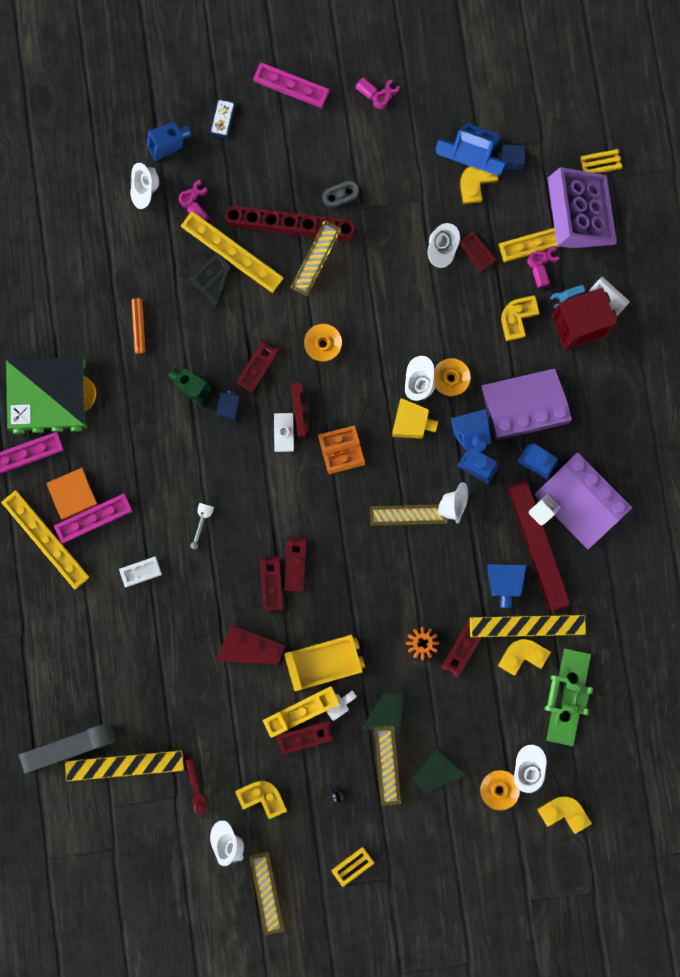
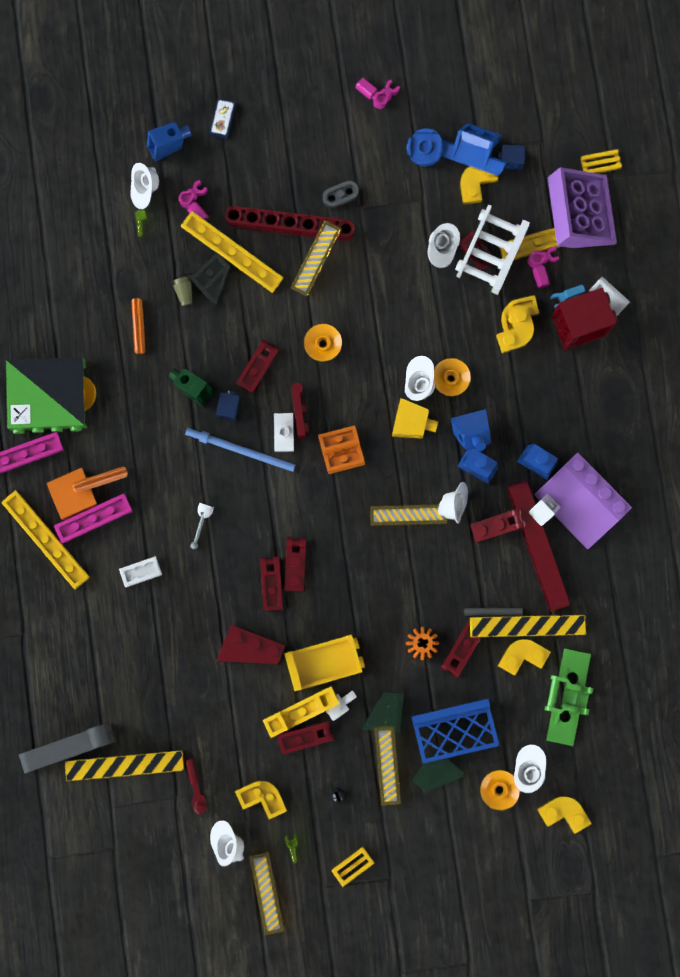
dark pink plate [253,62,329,108] -> none
medium lavender slope [481,369,572,441] -> none
blue torso [487,564,526,608] -> none
none -> orange axle [72,466,128,493]
none -> clear neon green hand [135,209,147,237]
none -> olive cone [173,277,192,306]
none -> medium blue bar [185,428,296,472]
none -> clear neon green hand [285,834,298,863]
none -> blue tile [407,128,444,167]
none -> blue fence [412,699,499,764]
none -> white fence [455,205,530,295]
none -> dark grey bar [464,608,523,616]
none -> dark red plate [470,508,526,543]
none -> yellow plate [496,305,534,353]

